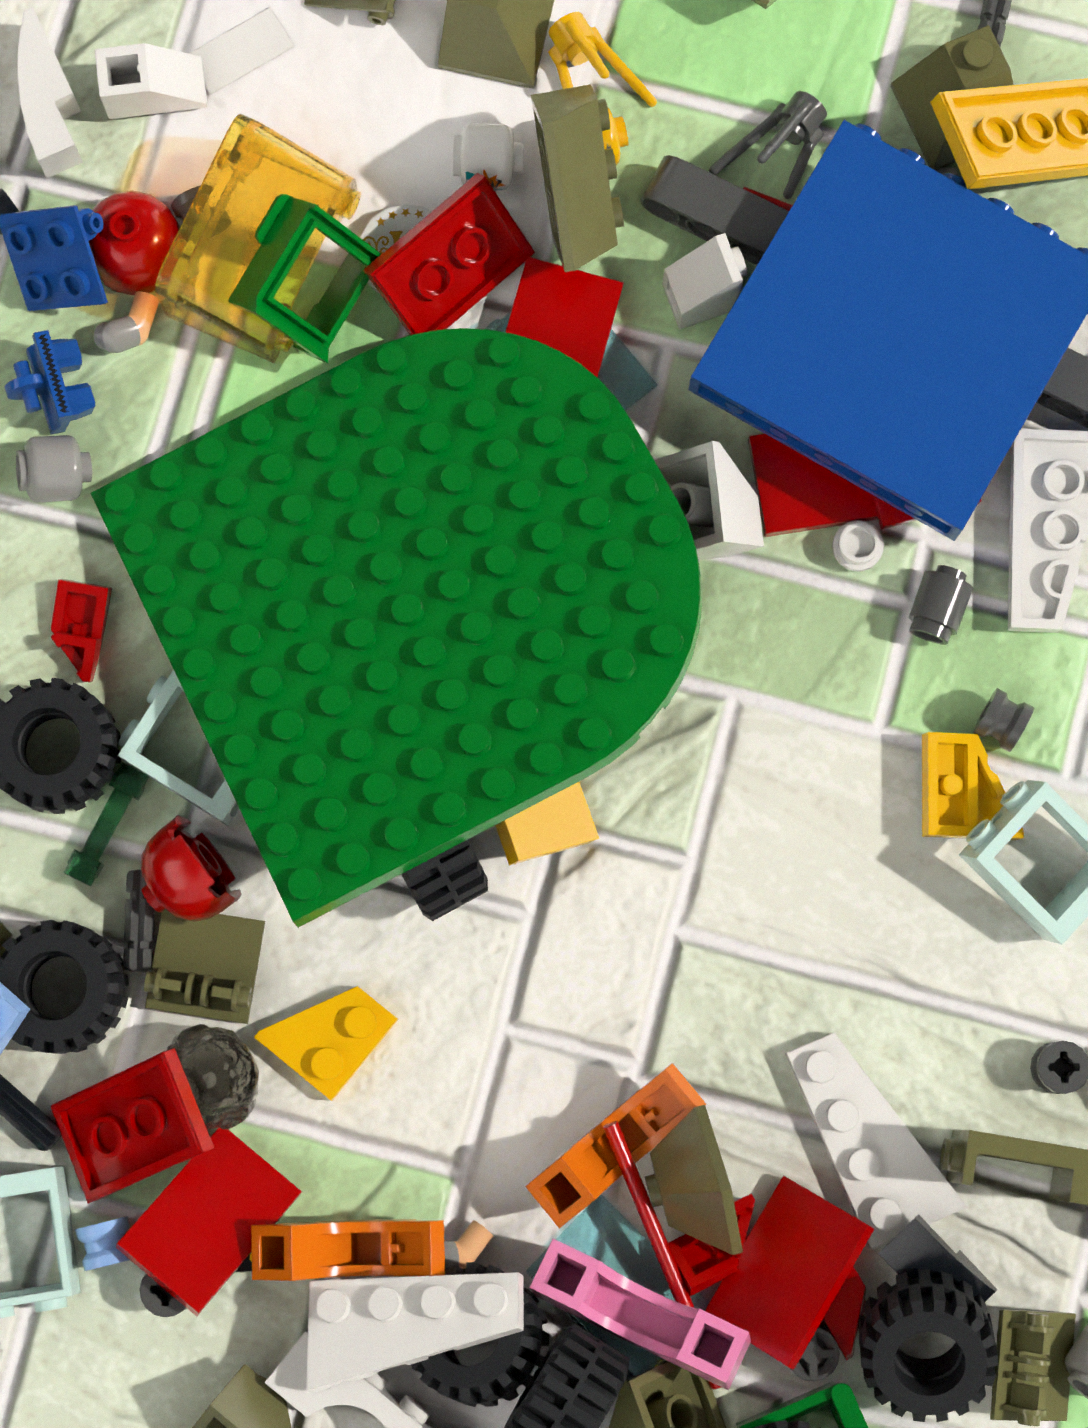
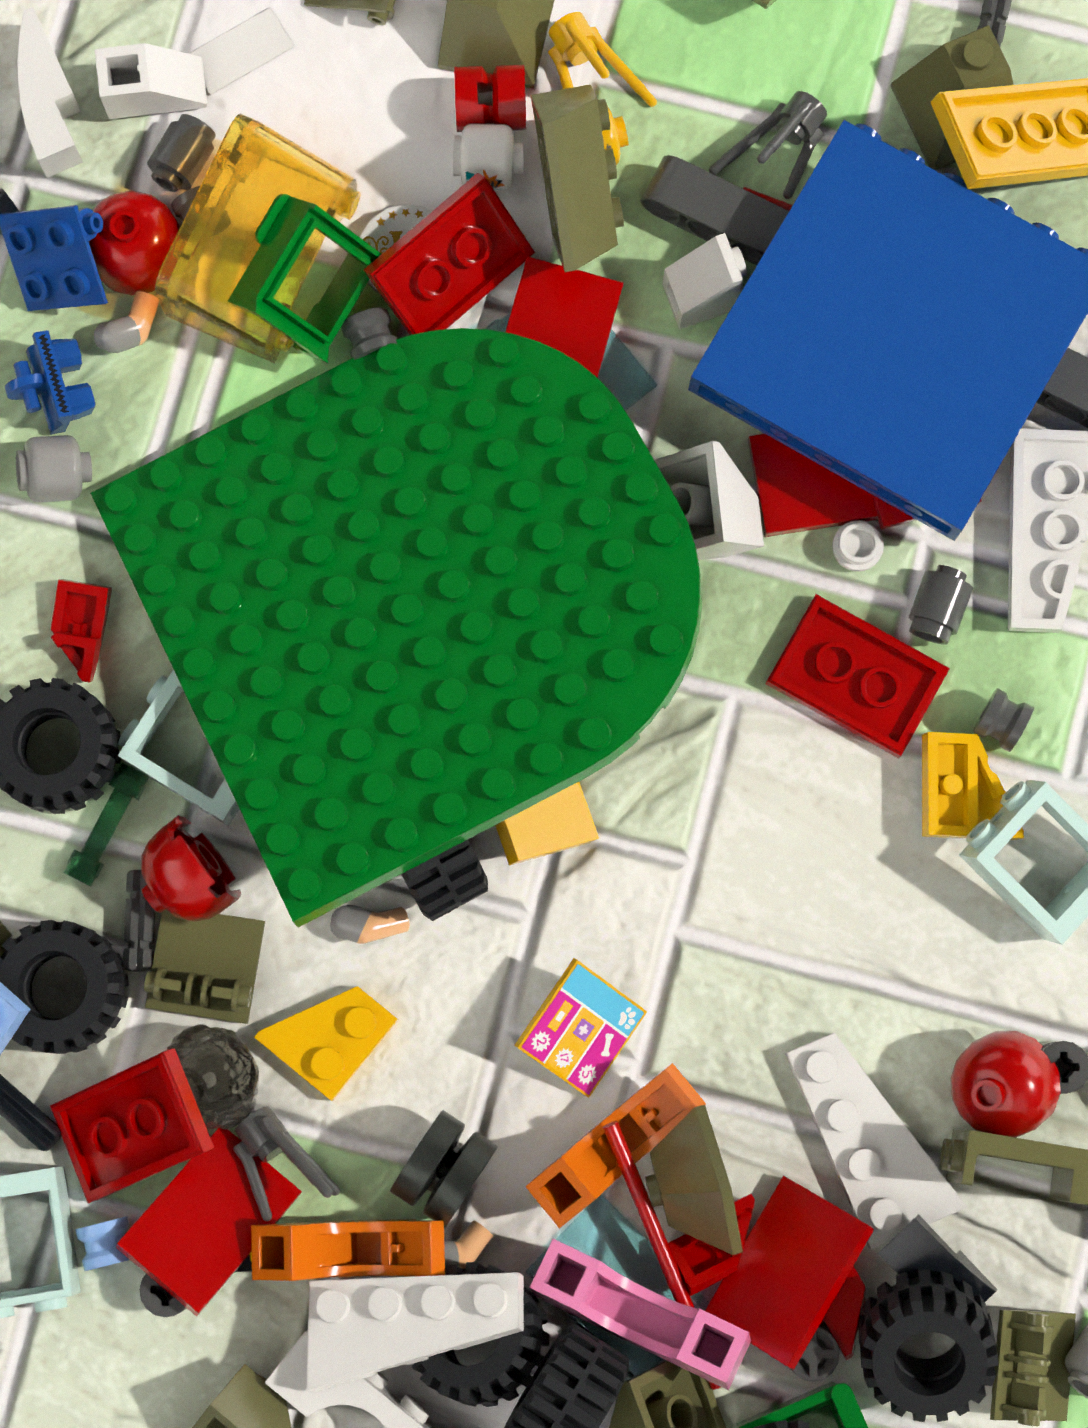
none -> dark grey brick [147,114,216,192]
none -> dark grey plant [233,1106,340,1221]
none -> arm [330,905,410,944]
none -> dark grey wheel [341,308,398,360]
none -> pearl dark grey wheel [390,1110,498,1228]
none -> red wheel [454,65,526,132]
none -> piece [514,958,647,1098]
none -> red tile [765,594,950,759]
none -> red cylinder [950,1031,1061,1138]

